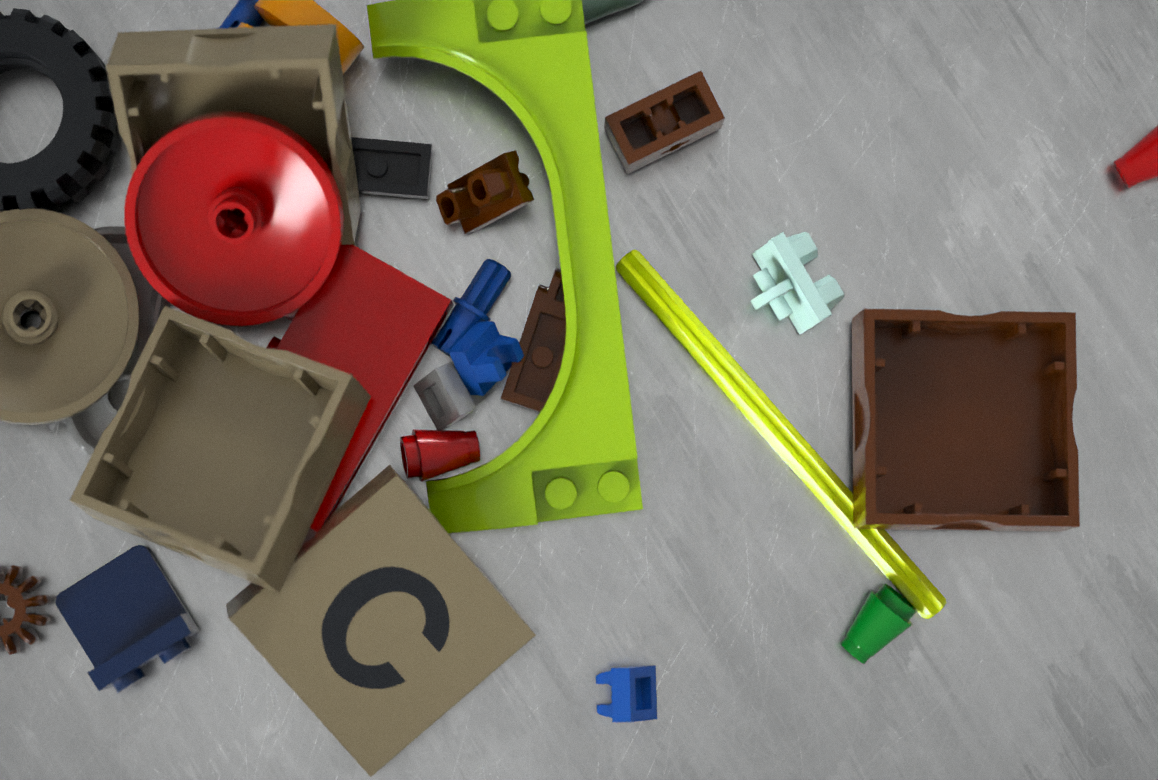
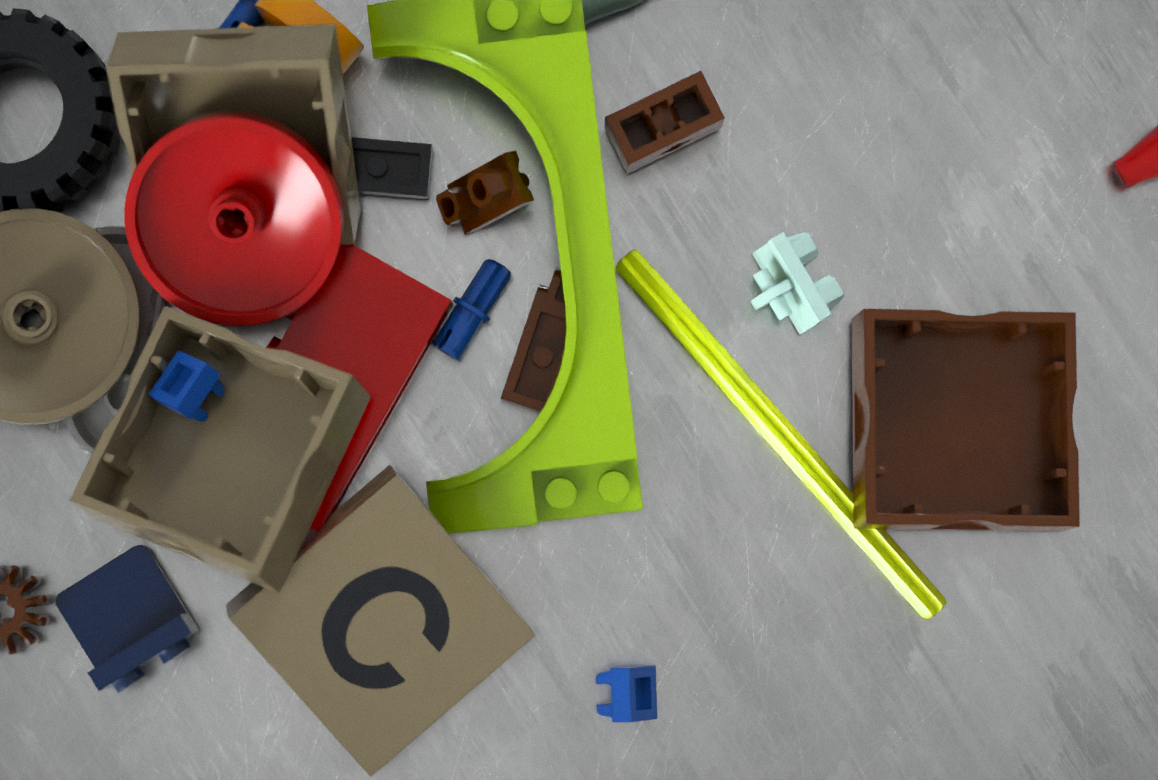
red cone [400,429,480,482] -> none
light grey tile [413,361,486,430] -> none
blue tile [449,321,524,396] -> none
green cone [840,583,917,664] -> none
none -> blue tile [148,350,225,422]

